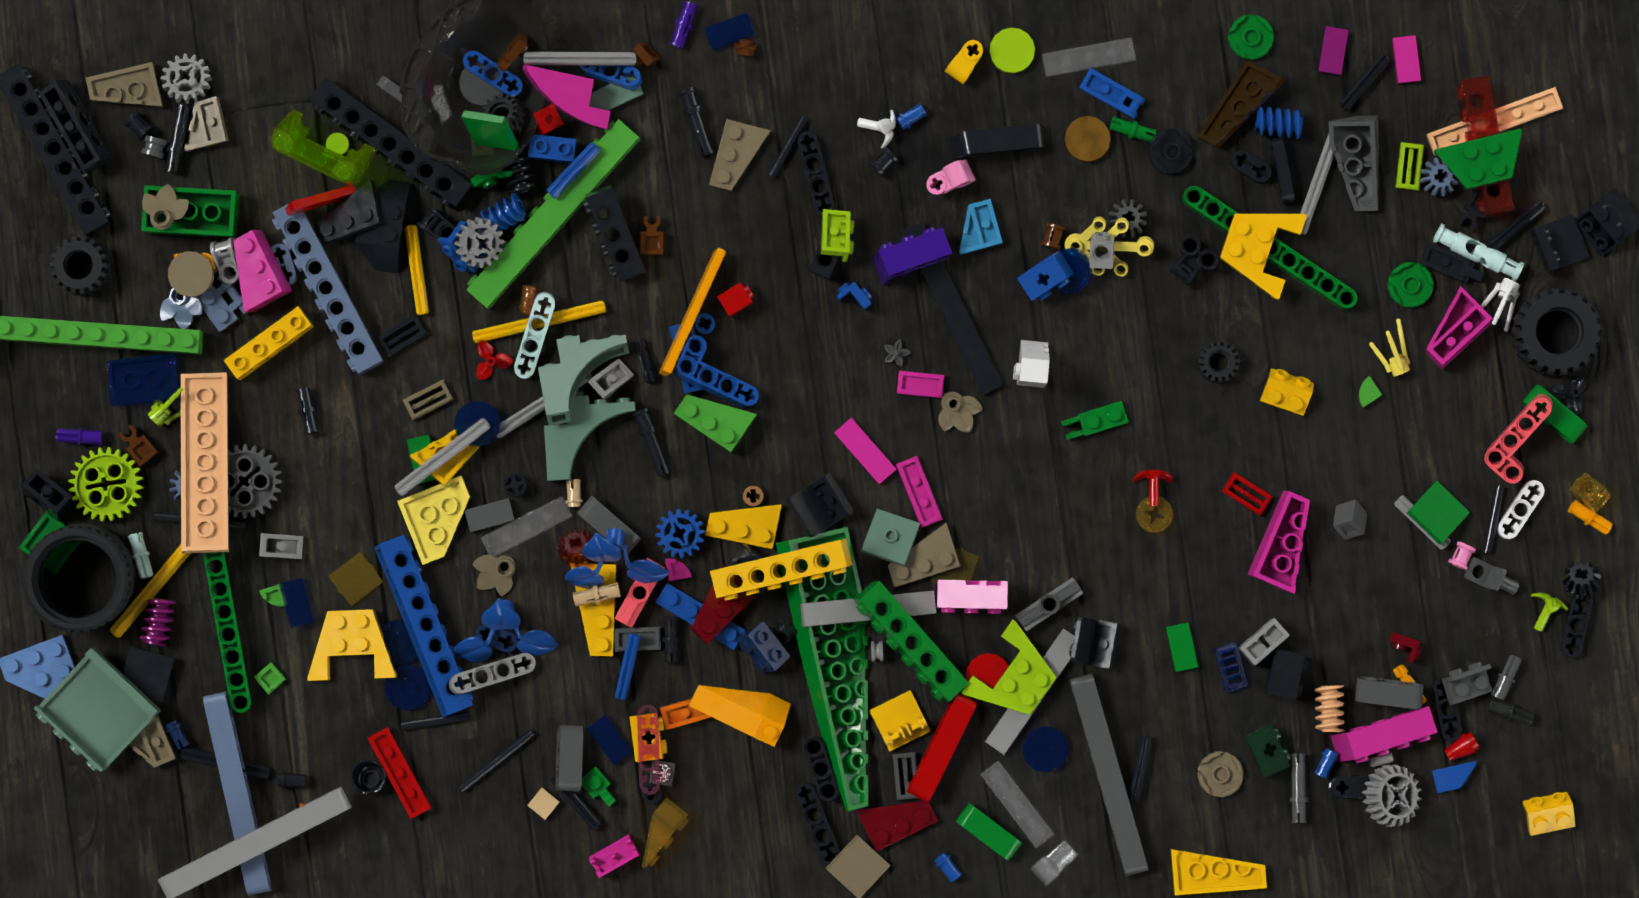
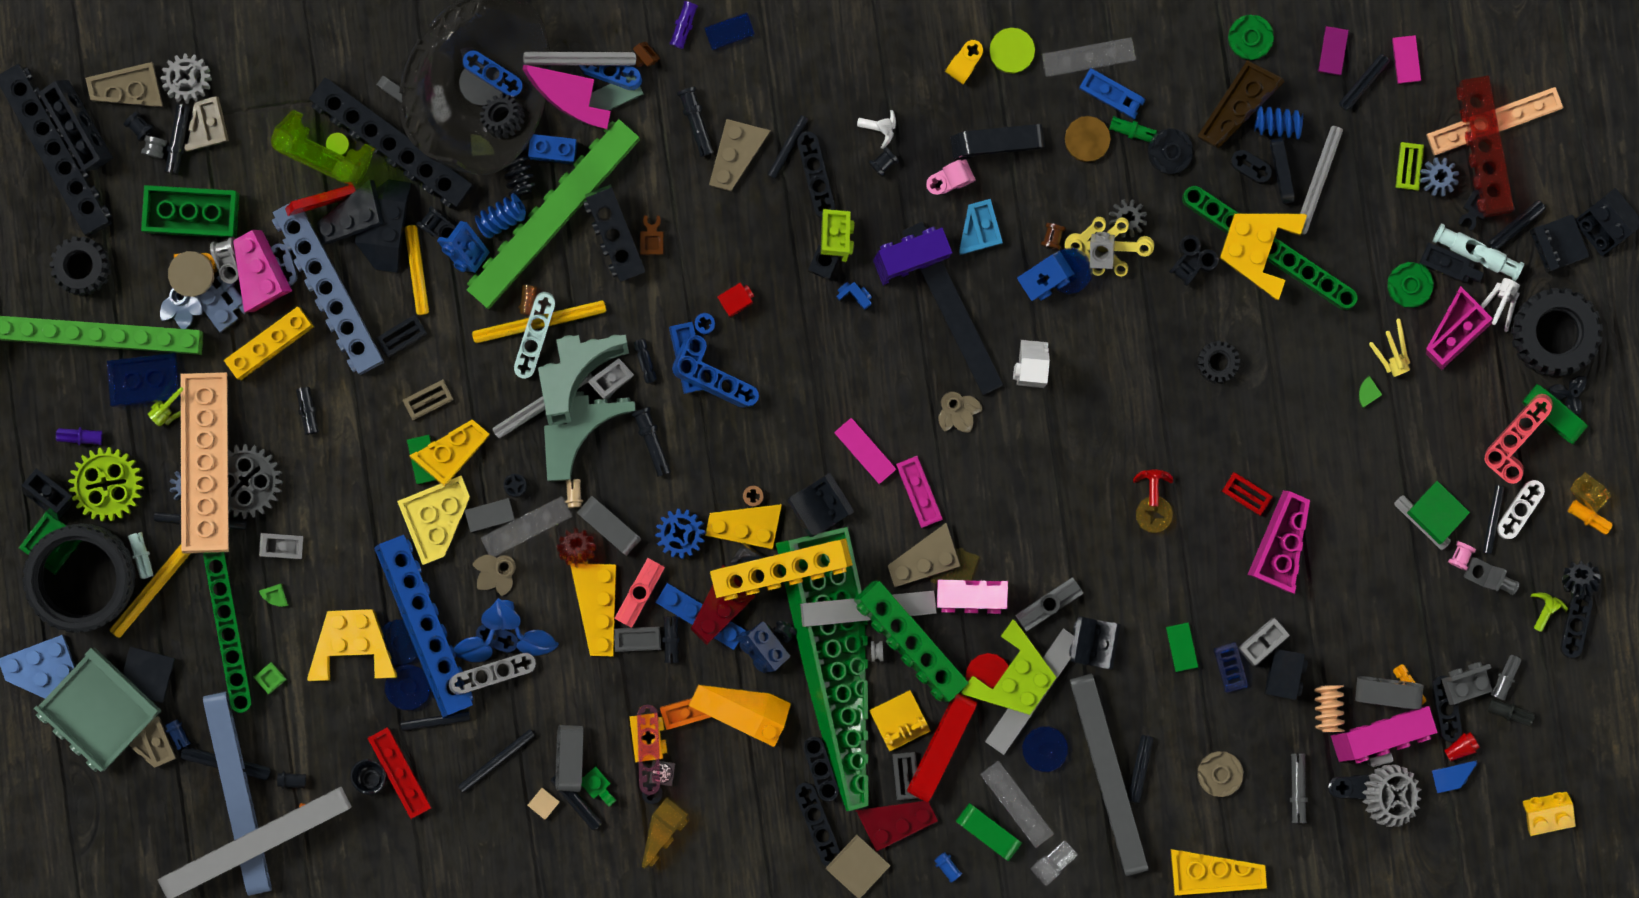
reddish brown plate [119,425,159,467] -> none
magenta piece [139,598,176,647] -> none
dark tan plate [142,184,189,230] -> none
clear blue tile [279,578,314,628] -> none
clear yellow piece [329,552,383,606] -> none
light grey axle [395,418,490,496] -> none
light grey gear [454,217,504,268] -> none
clear blue tile [454,401,500,447] -> none
green tile [461,110,518,151] -> none
green plate [470,160,512,189] -> none
red plant [476,340,514,380] -> none
reddish brown plate [497,31,528,72] -> none
red bracket [533,104,563,135] -> none
blue axle [547,142,600,199] -> none
blue plant [565,528,670,589] -> none
tan pin [573,582,621,607] -> none
clear blue tile [587,715,633,765] -> none
dark pink hinge [589,834,640,878] -> none
blue axle [615,633,640,700] -> none
light orange tile [659,247,726,376] -> none
dark pink tile [665,558,692,581] -> none
bright green wedge [674,395,757,453] -> none
reddish brown plate [734,39,757,56] -> none
sand green plate [861,509,920,567] -> none
dark grey plant [884,339,910,367] -> none
blue pin [896,103,927,130] -> none
dark pink tile [897,371,944,398] -> none
green hinge [1061,401,1129,440] -> none
clear green brick [1244,724,1291,778] -> none
yellow bracket [1260,368,1314,416] -> none
blue pin [1314,748,1339,779] -> none
dark grey wedge [1329,115,1379,211] -> none
dark grey panel [1333,500,1367,540] -> none
dark red bracket [1388,632,1422,663] -> none
green wing [1434,128,1522,190] -> none

